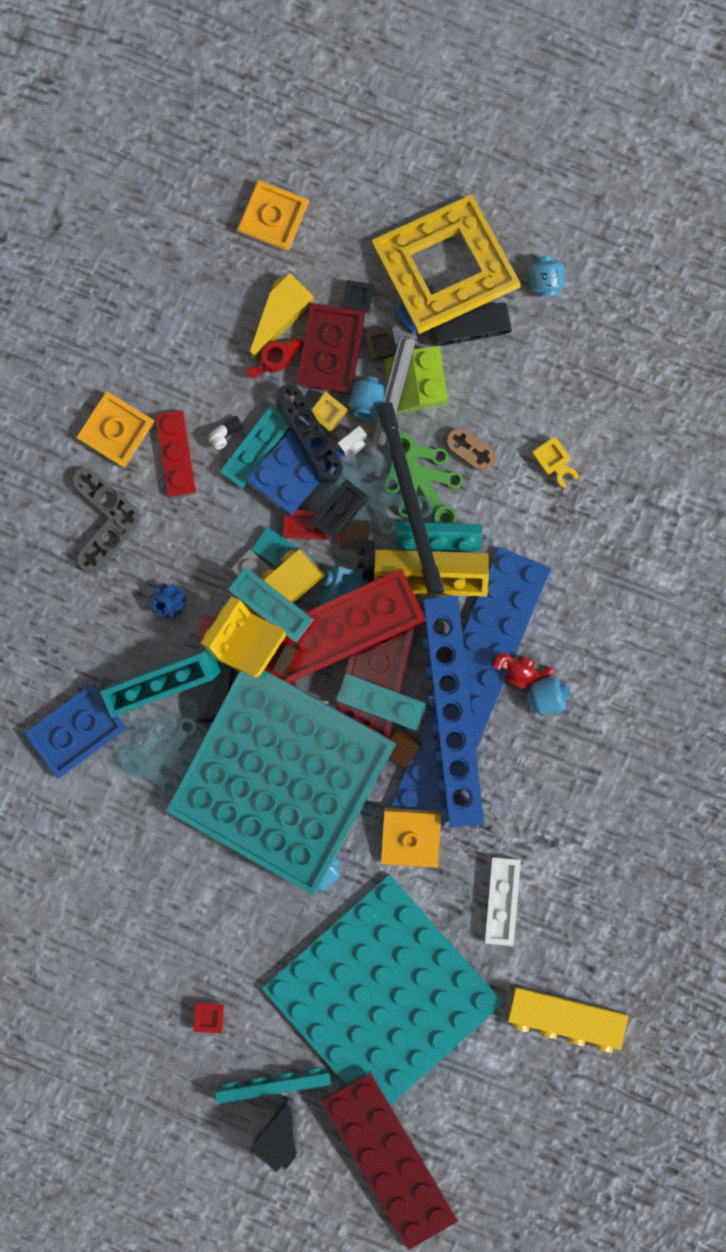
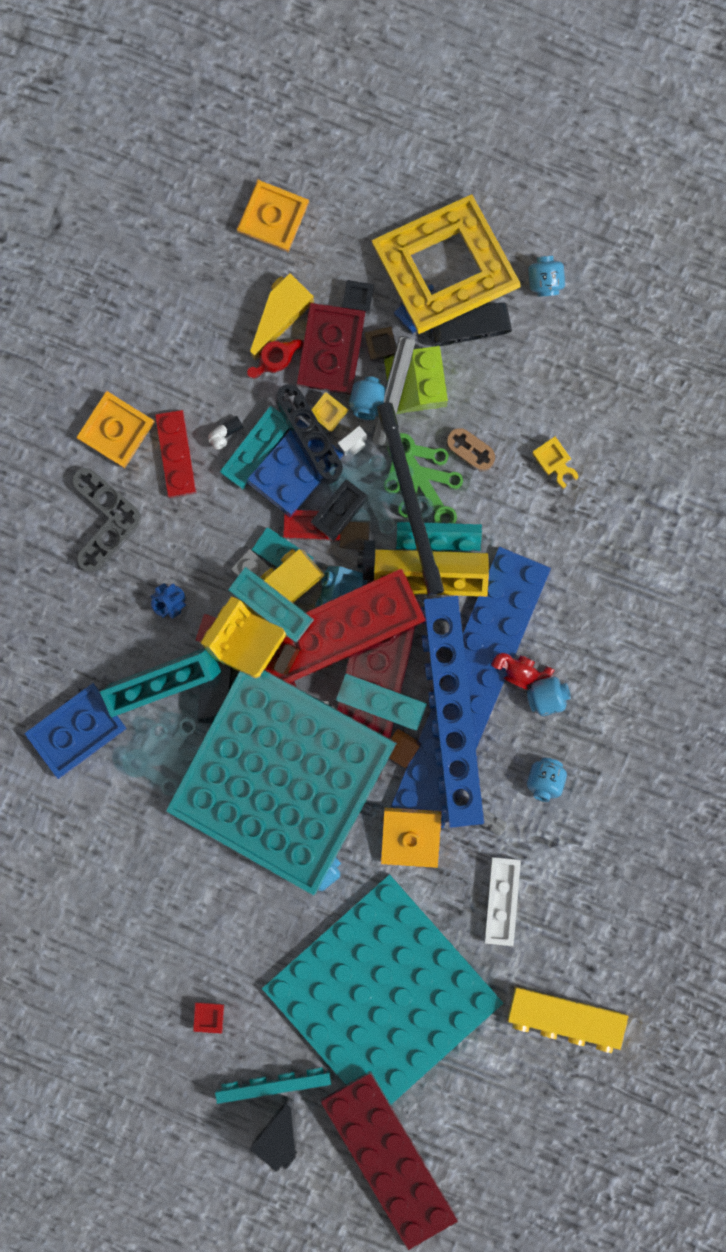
none -> dark azure head [526,758,567,802]

